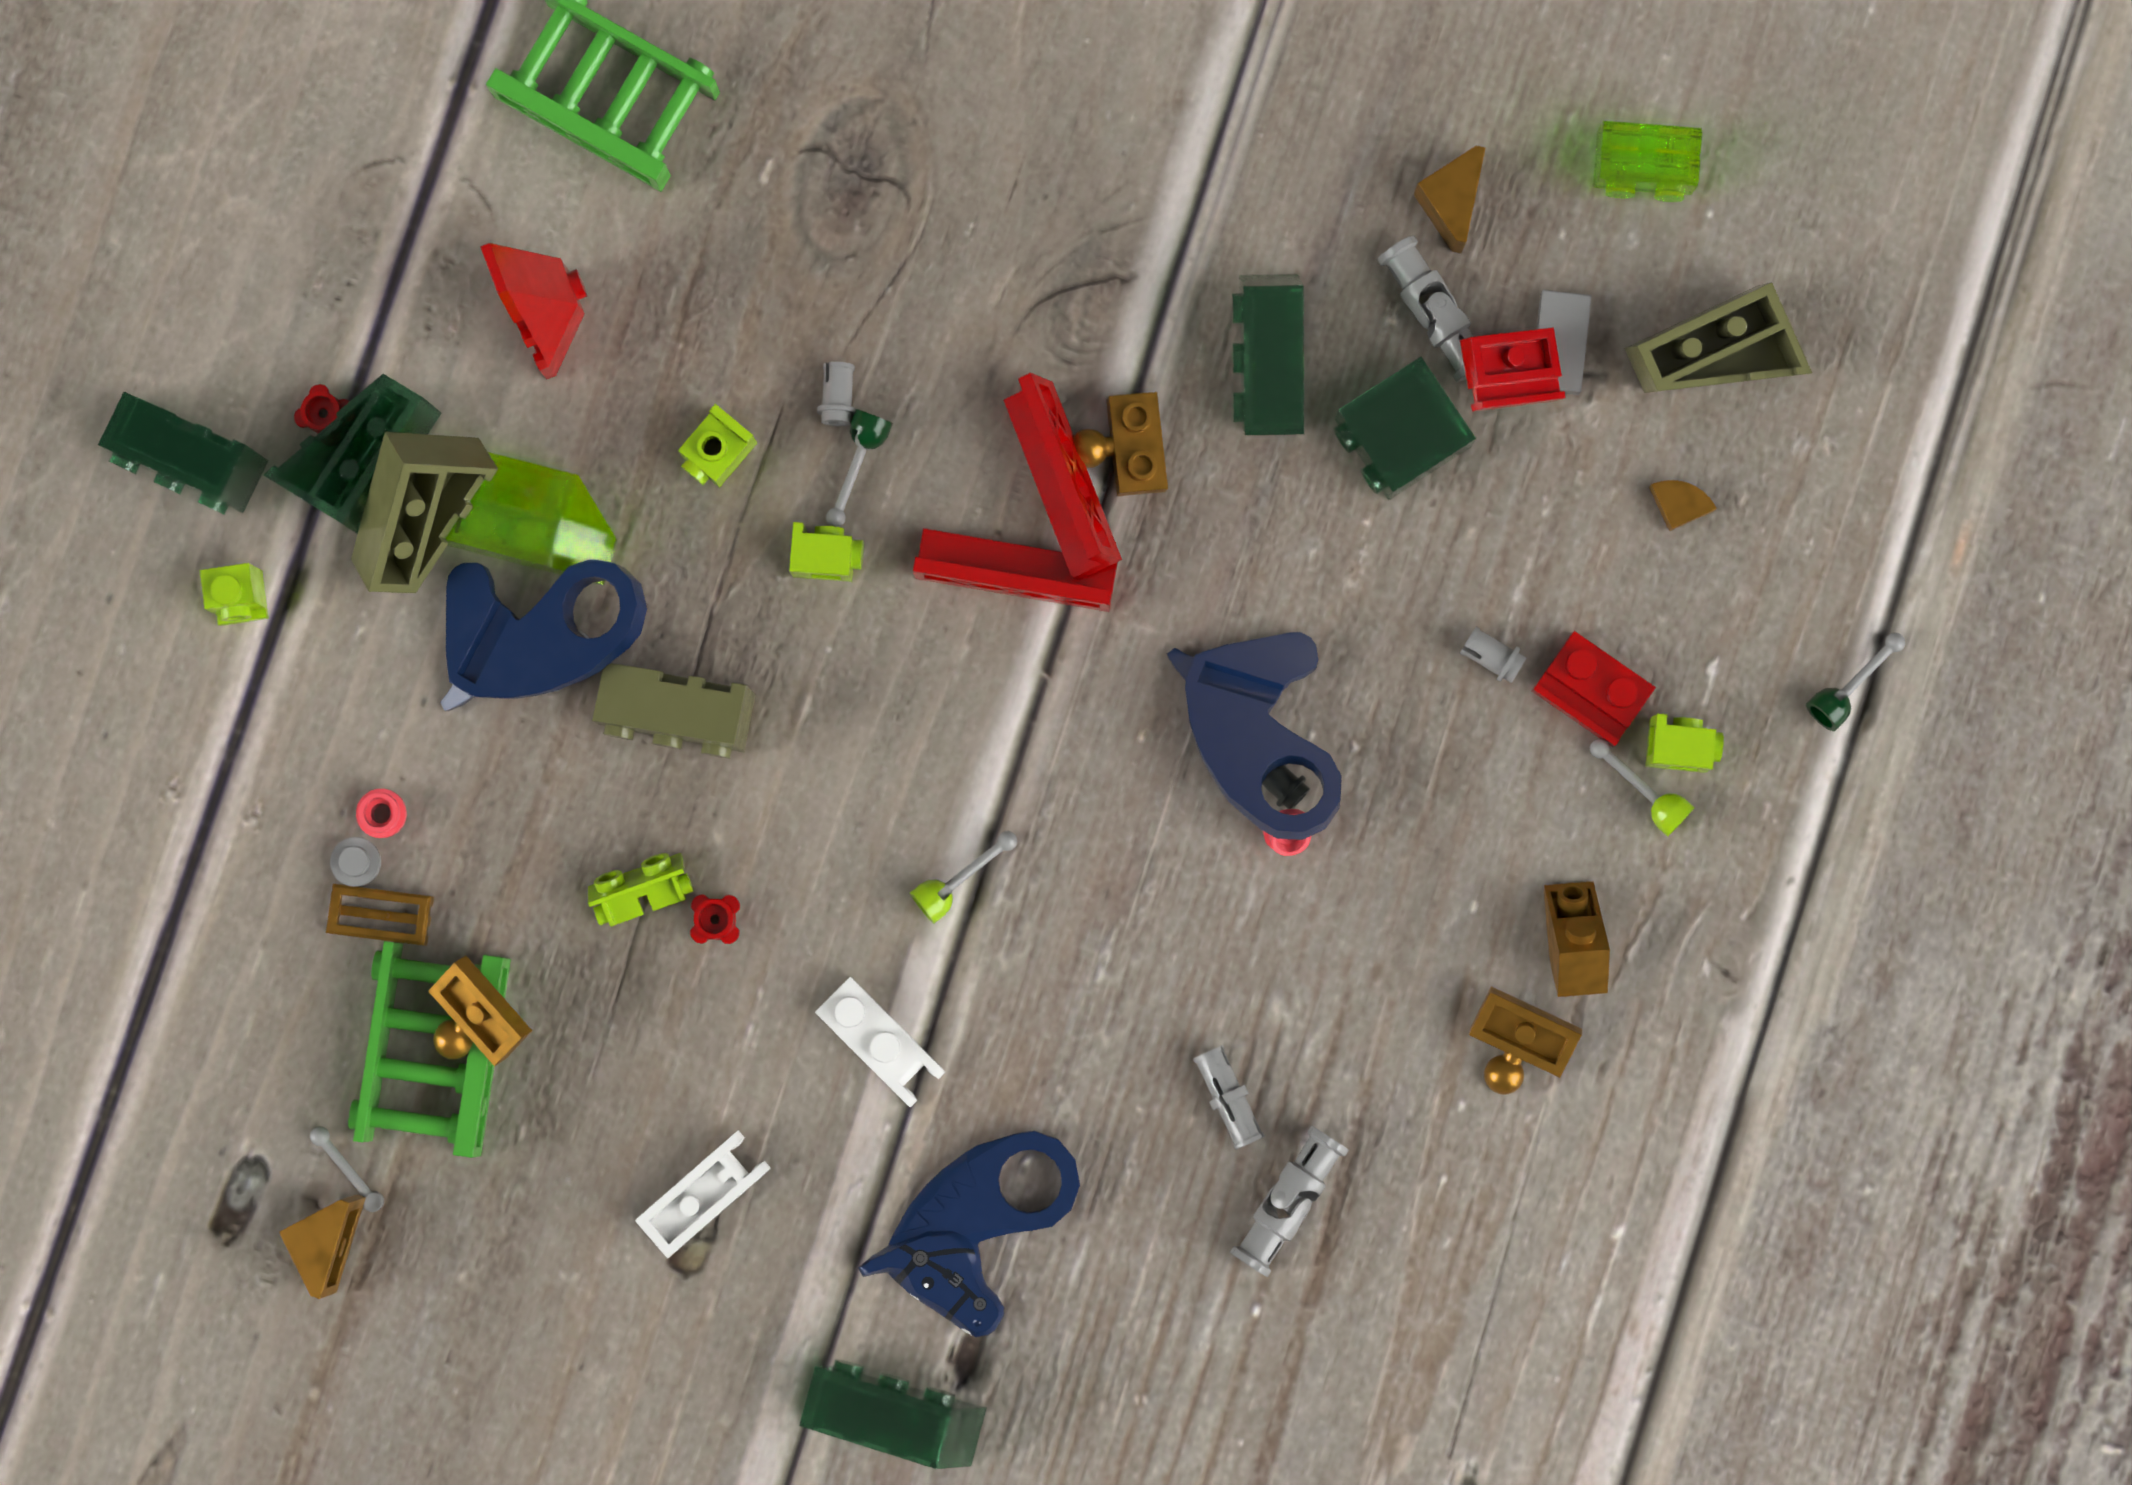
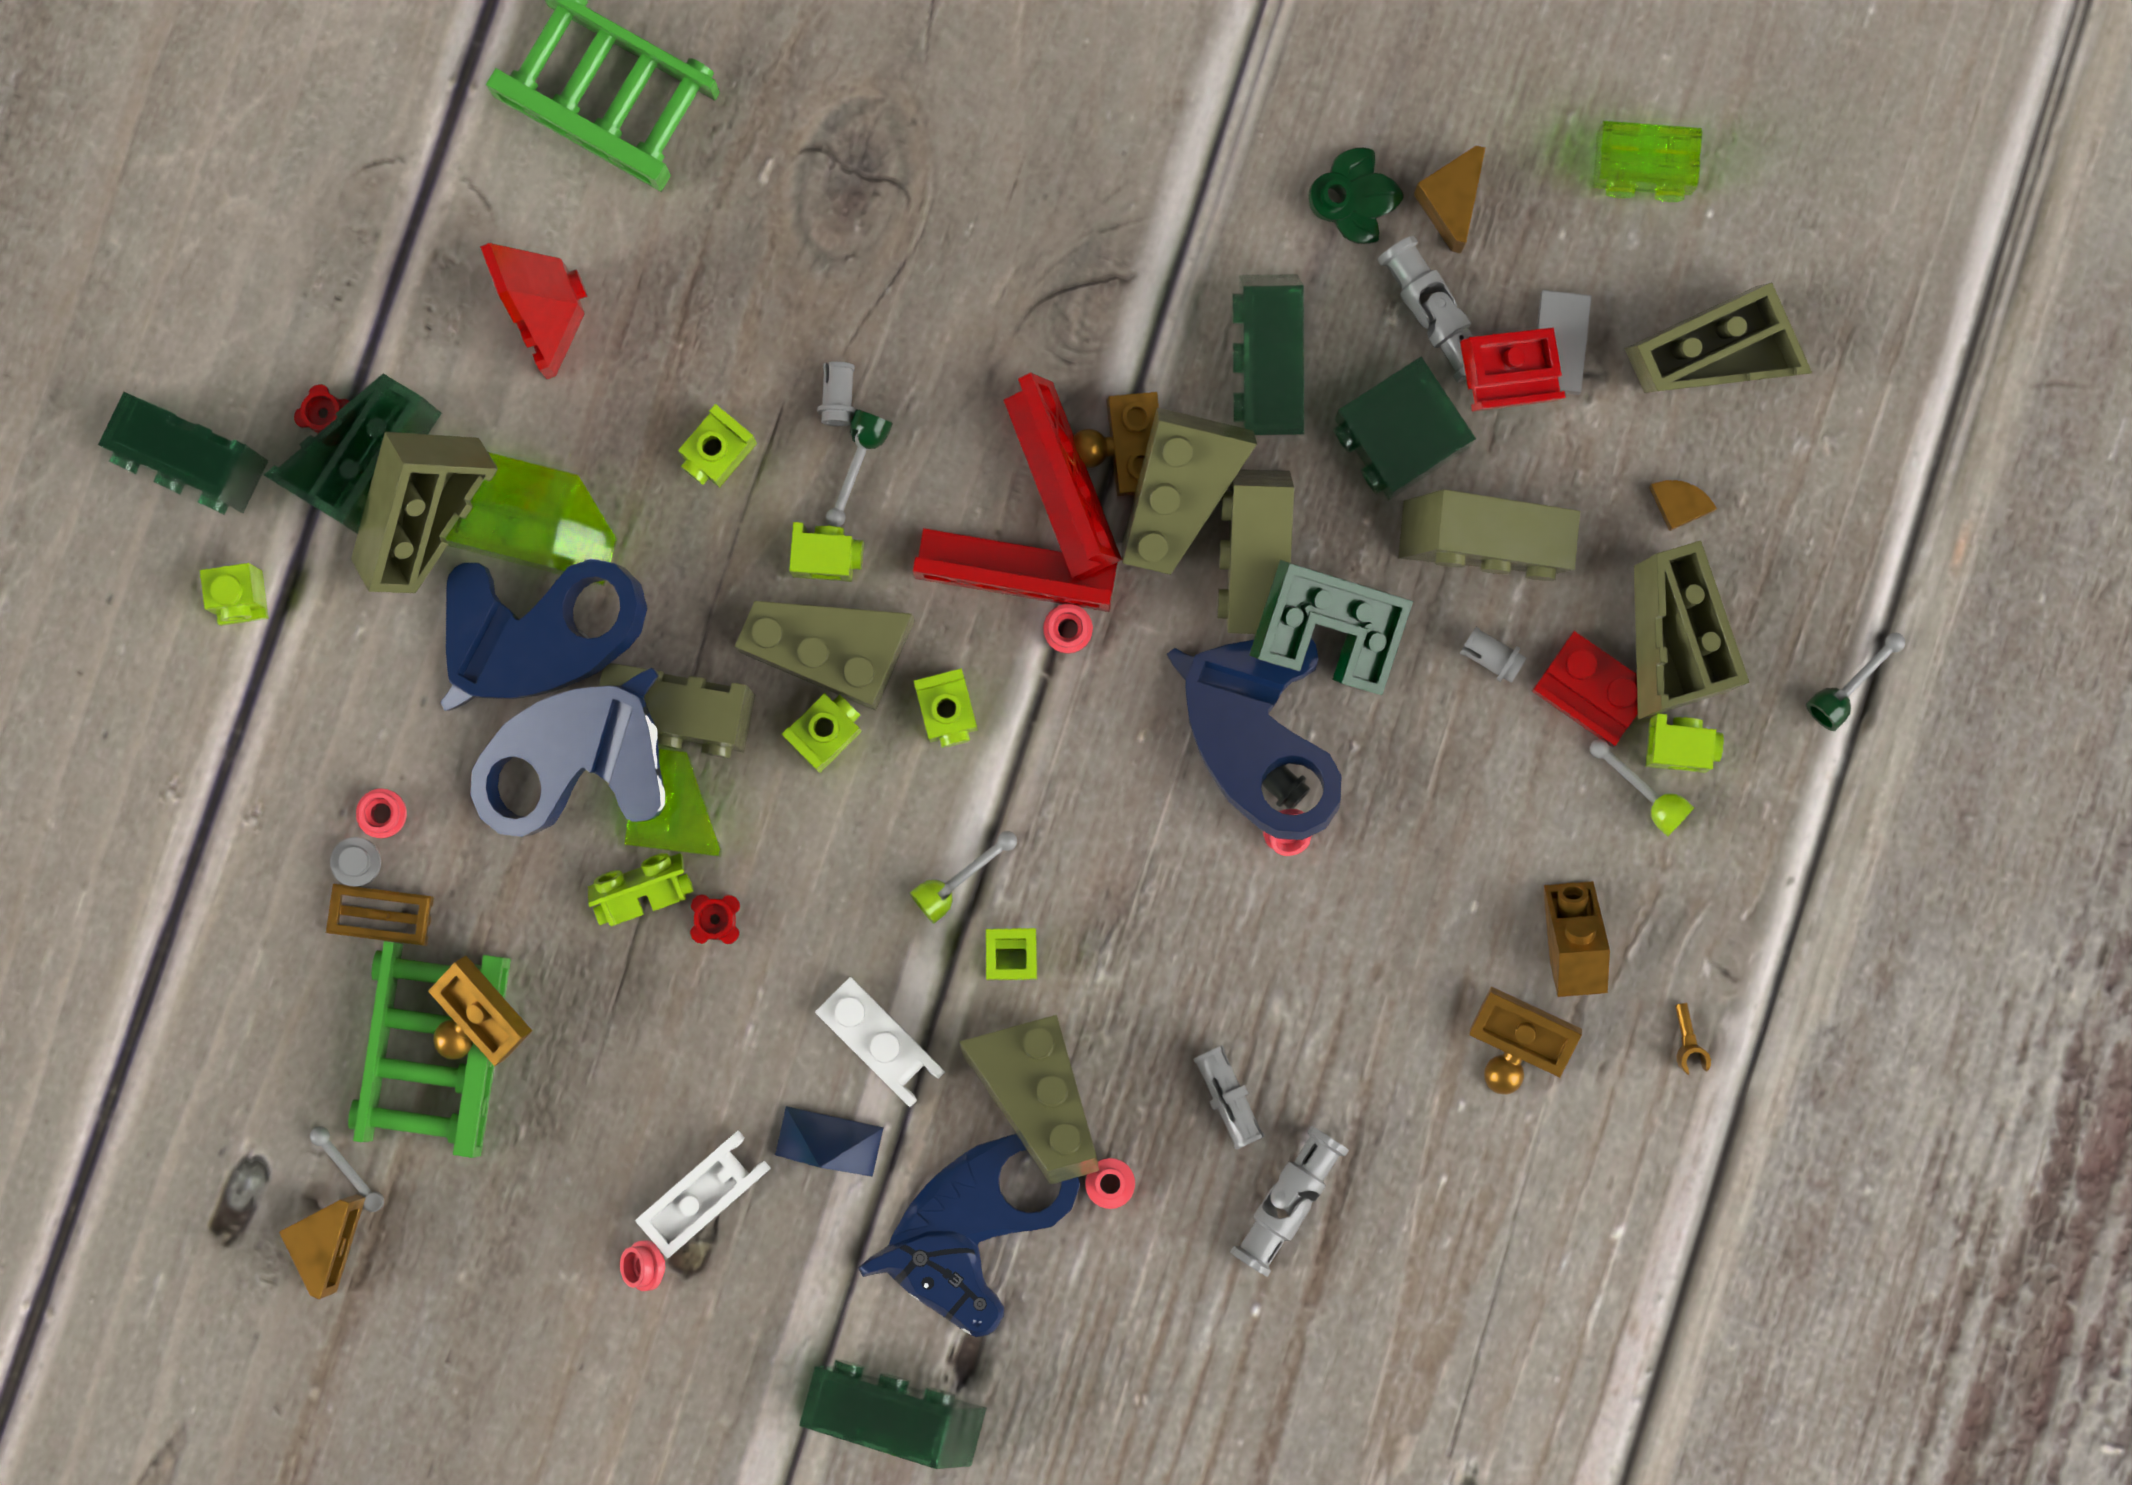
none -> animal [470,668,665,837]
none -> coral plate [620,1240,665,1291]
none -> clear neon green wing [624,749,722,857]
none -> olive wedge [735,601,915,711]
none -> dark blue slope [775,1106,884,1177]
none -> lime brick [782,693,862,773]
none -> lime brick [914,668,978,748]
none -> olive wedge [959,1015,1099,1184]
none -> lime brick [986,928,1038,981]
none -> coral plate [1043,604,1093,654]
none -> coral plate [1085,1158,1135,1209]
none -> olive wedge [1121,407,1257,575]
none -> olive wedge [1217,469,1294,634]
none -> plate [1249,560,1414,695]
none -> dark green plate [1308,147,1404,244]
none -> olive wedge [1398,489,1580,581]
none -> olive wedge [1634,540,1749,720]
none -> pearl gold hand [1675,1003,1711,1075]

